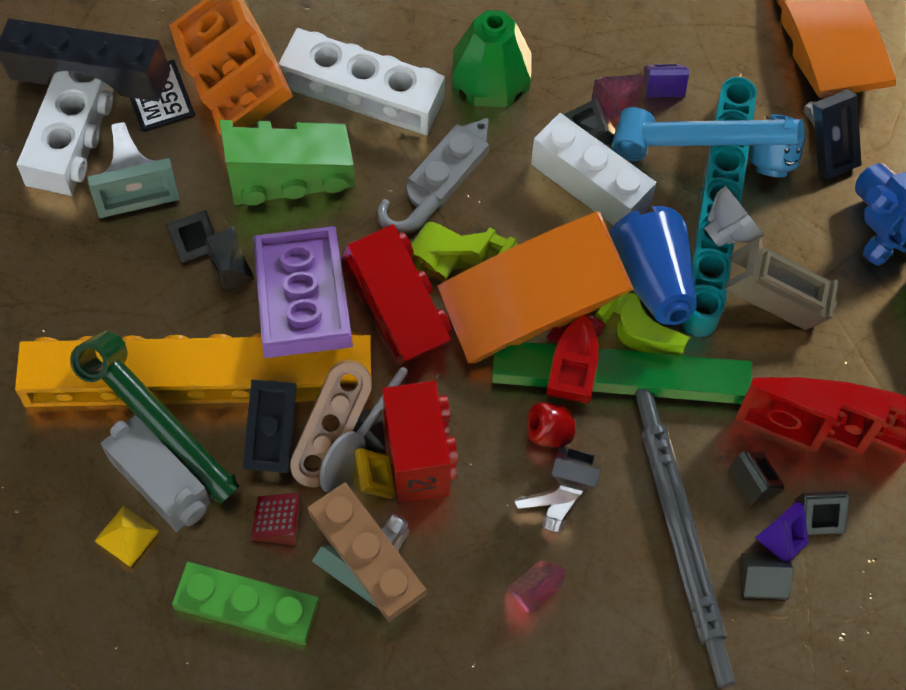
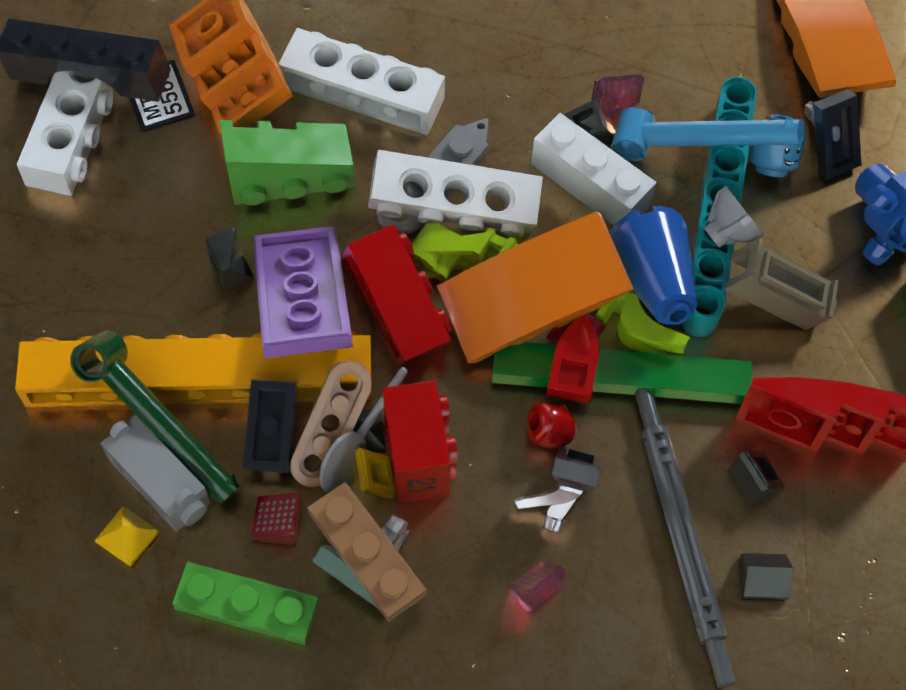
sand green piece [88,122,180,218] -> none
pearl dark grey slope [166,210,215,263] -> none
green cone [452,10,531,107] -> none
dark purple slope [644,64,689,98] -> none
dark purple slope [755,502,808,562] -> none
pearl dark grey slope [795,491,849,535] -> none
none -> white brick [368,150,543,238]

